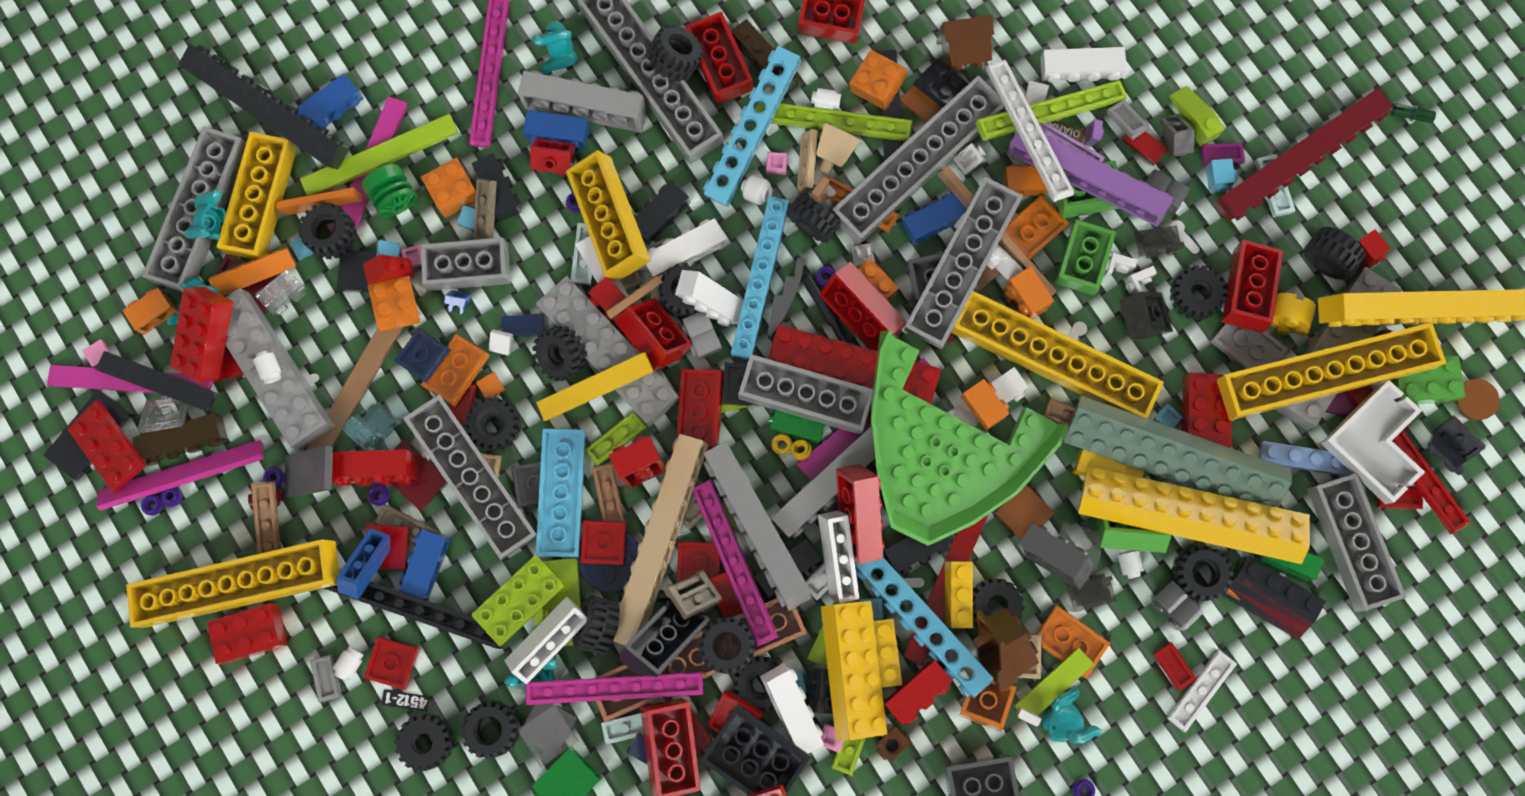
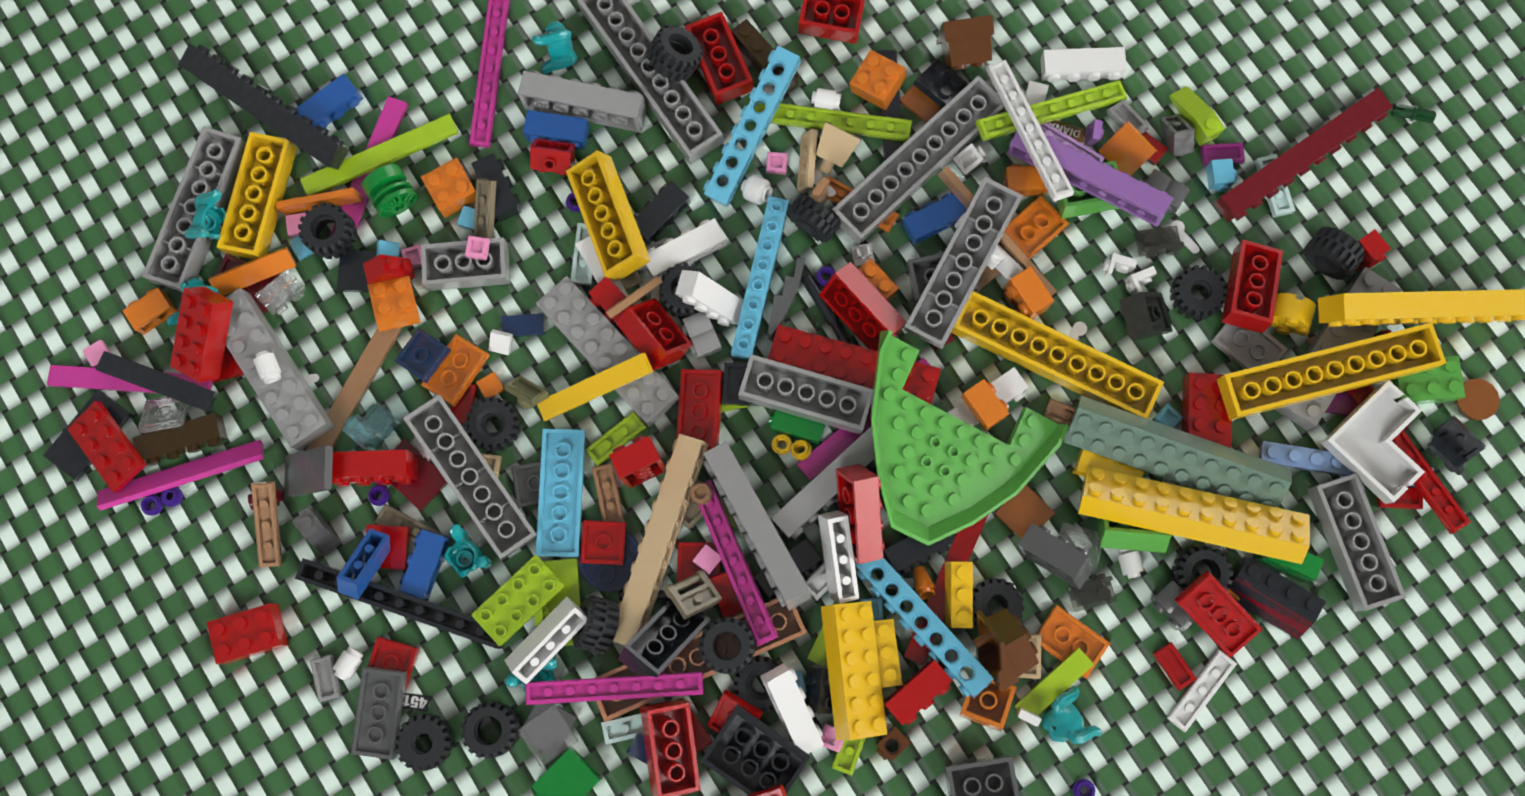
yellow brick [126,539,340,628] -> none
dark purple plate [263,467,285,488] -> none
tile [444,290,471,314] -> none
black tyre [532,325,587,381] -> none
bright green brick [1054,219,1116,296] -> none
none -> bright pink tile [285,212,306,237]
none -> flat silver slope [292,508,342,556]
none -> dark grey tile [351,666,407,760]
none -> teal hair [444,524,492,578]
none -> bright pink tile [465,236,490,260]
none -> olive tile [504,375,549,409]
none -> medium nougat tile [690,483,713,505]
none -> bright pink tile [693,545,721,575]
none -> orange cone [913,566,936,600]
none -> orange tile [1098,121,1157,176]
none -> red tile [1174,570,1263,658]

